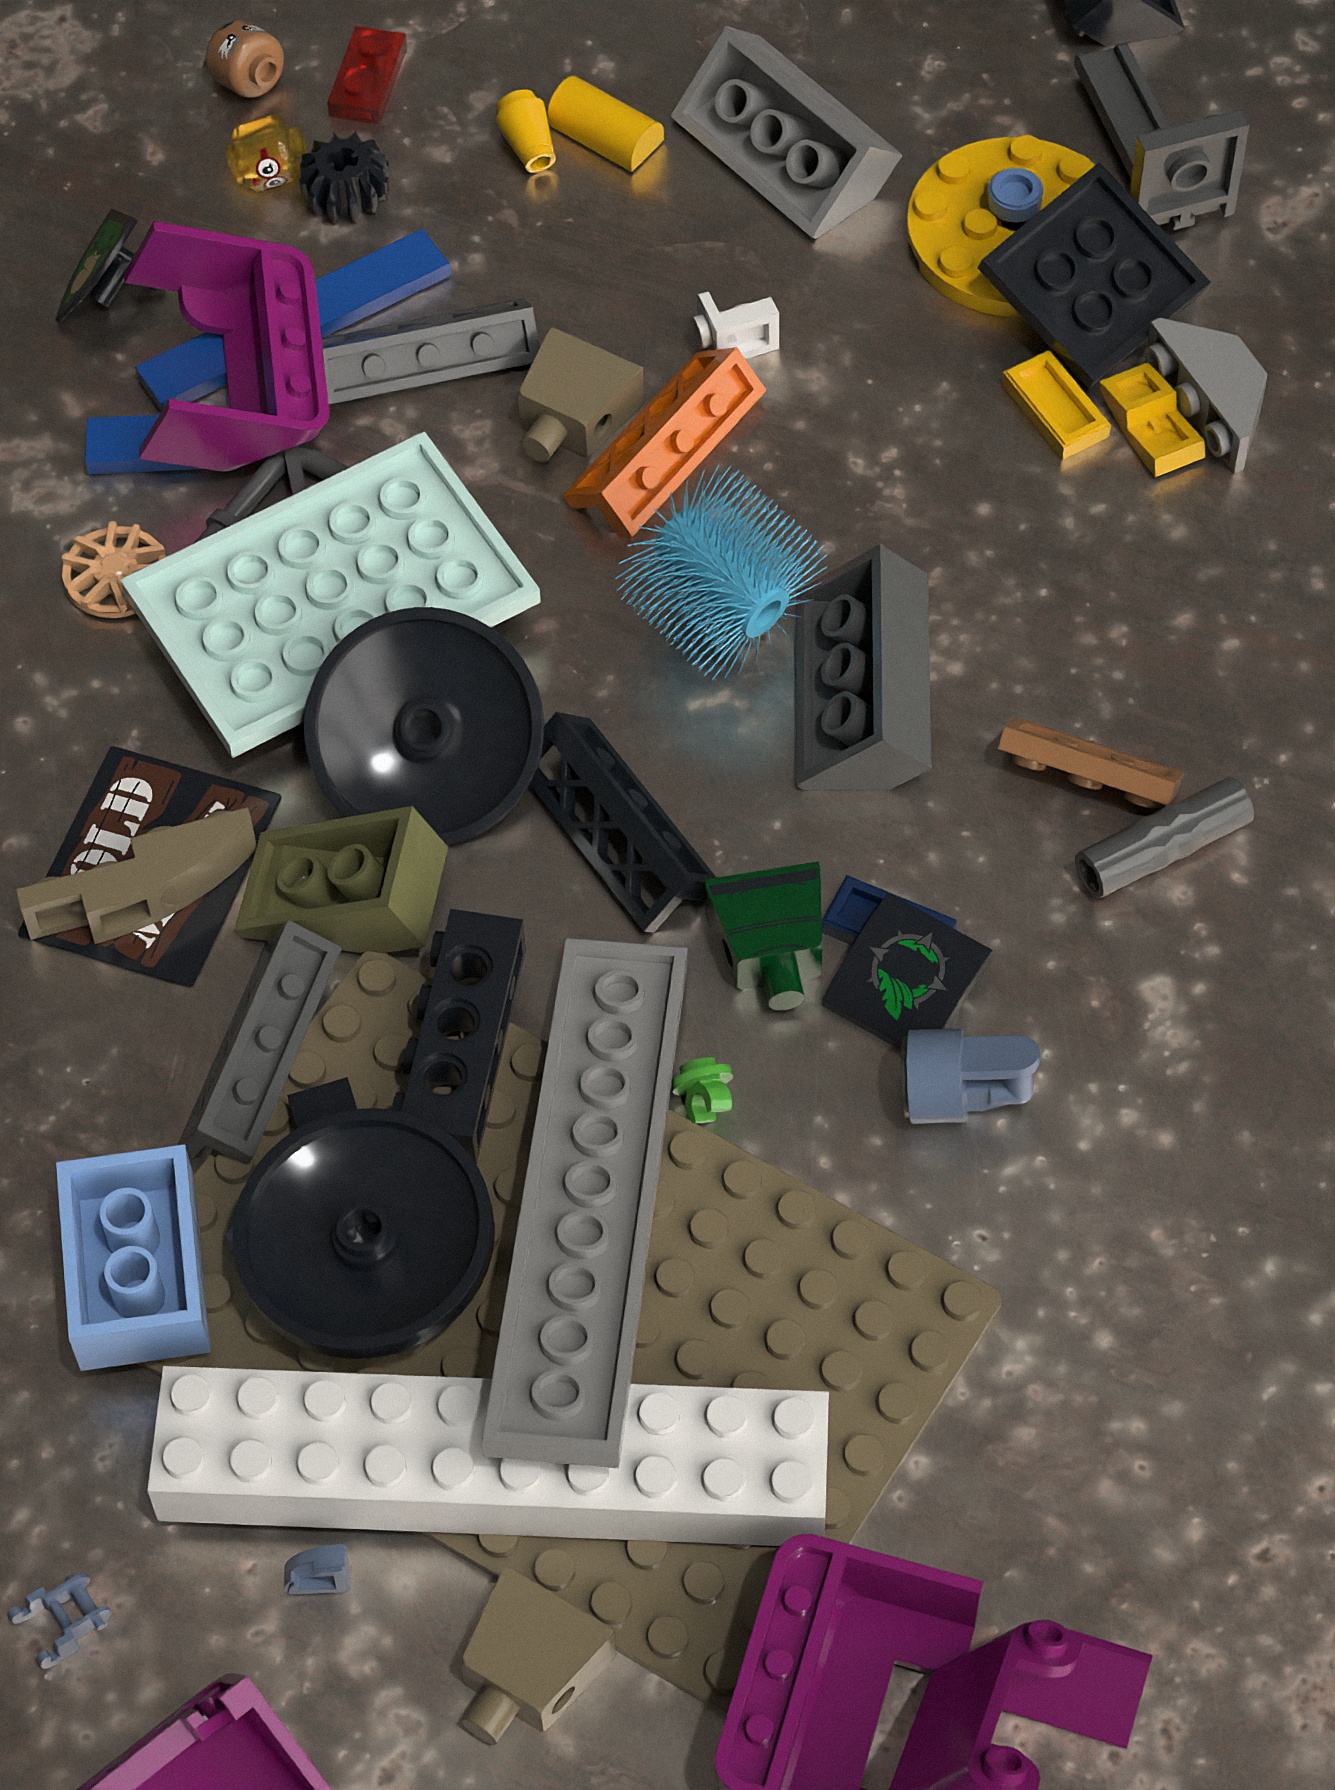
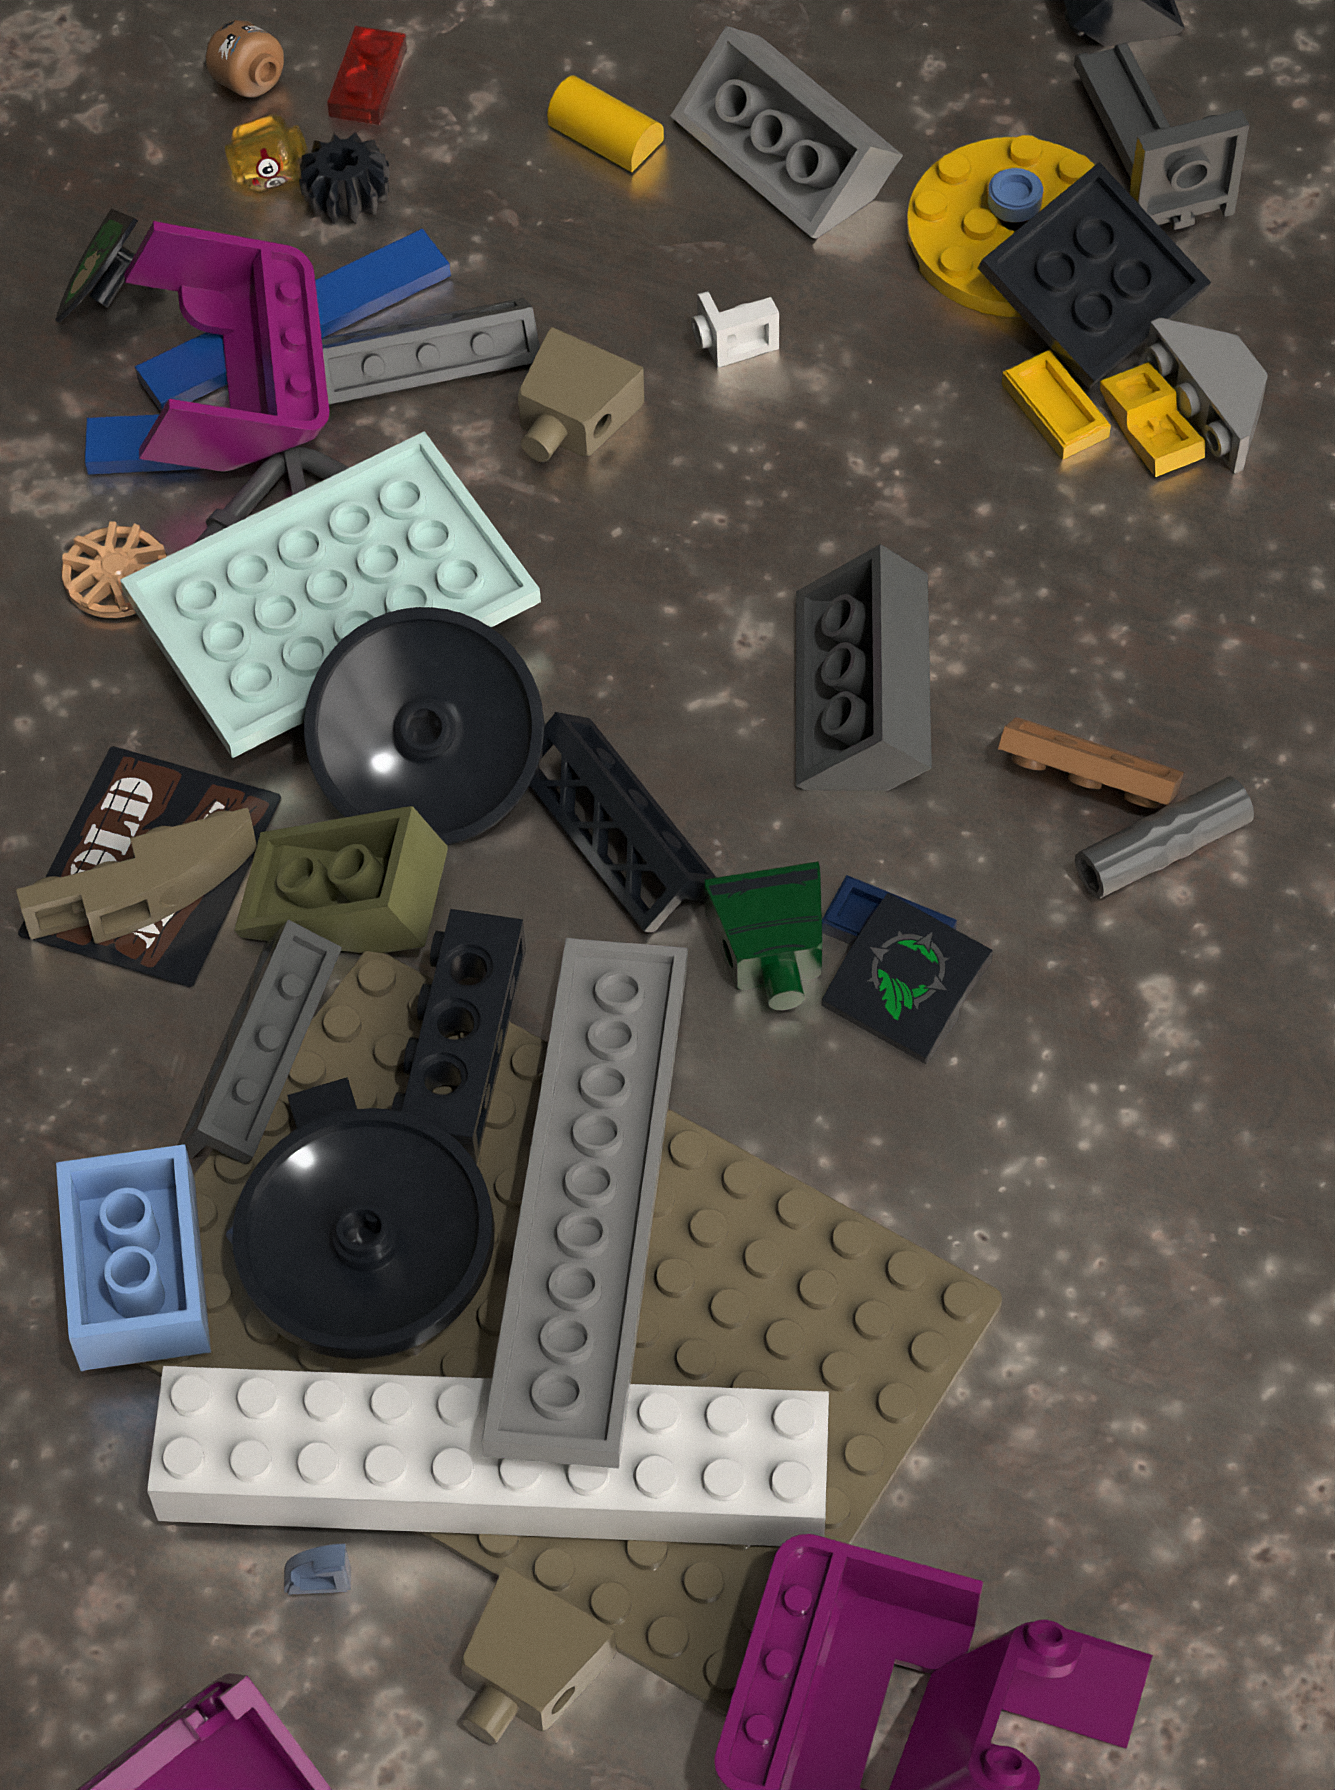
sand blue piece [8,1573,112,1669] -> none
yellow cone [495,89,556,173] -> none
orange fence [562,347,766,537] -> none
medium azure piece [615,465,828,680] -> none
bright green plate [671,1057,733,1124] -> none
sand blue piece [901,1028,1040,1124] -> none

